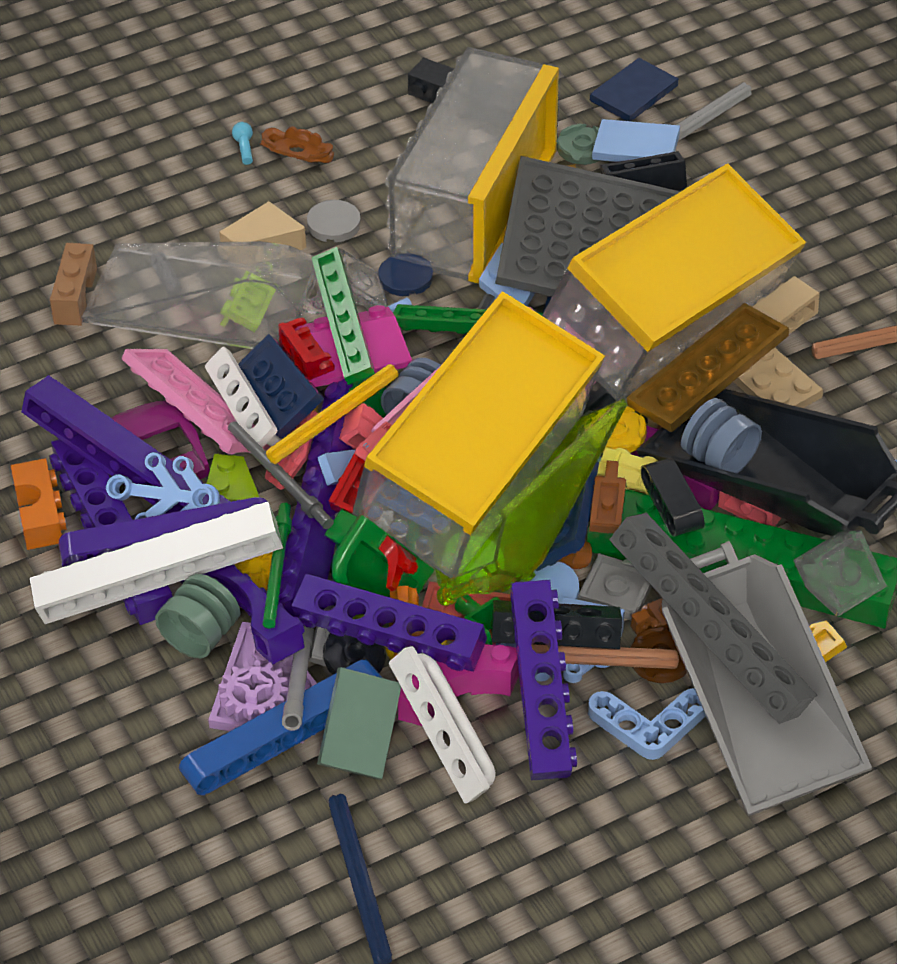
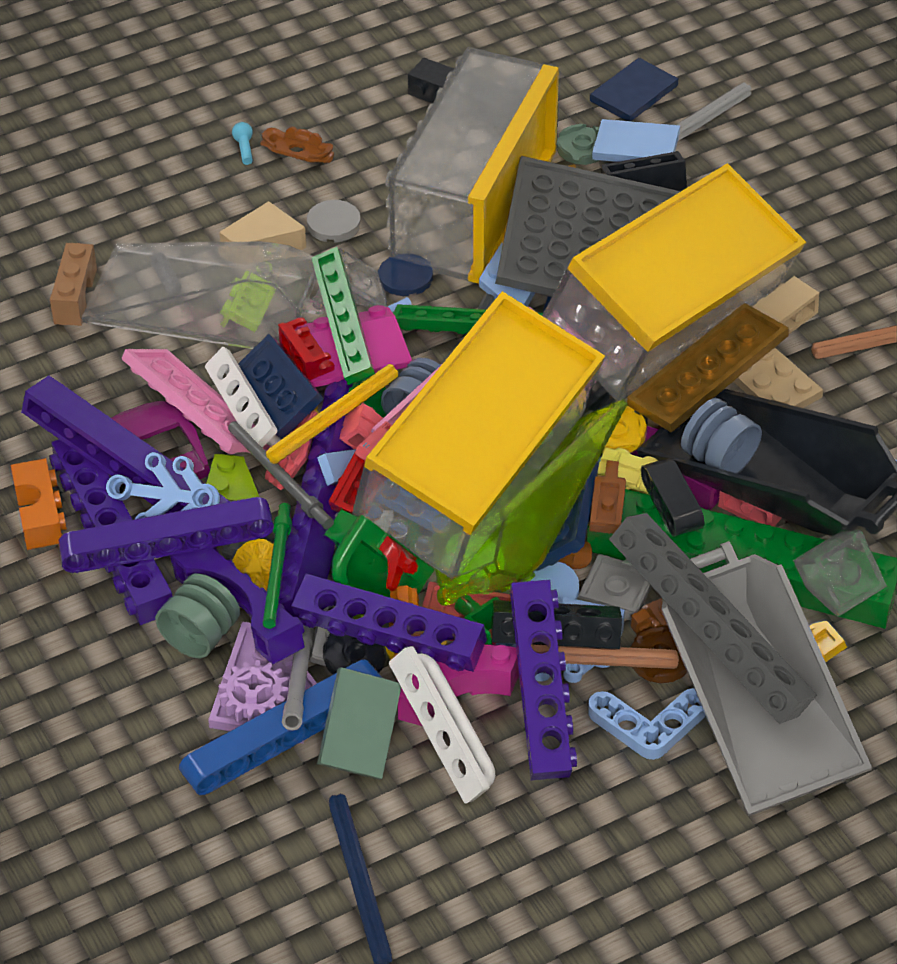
white brick [30,502,283,624] -> none

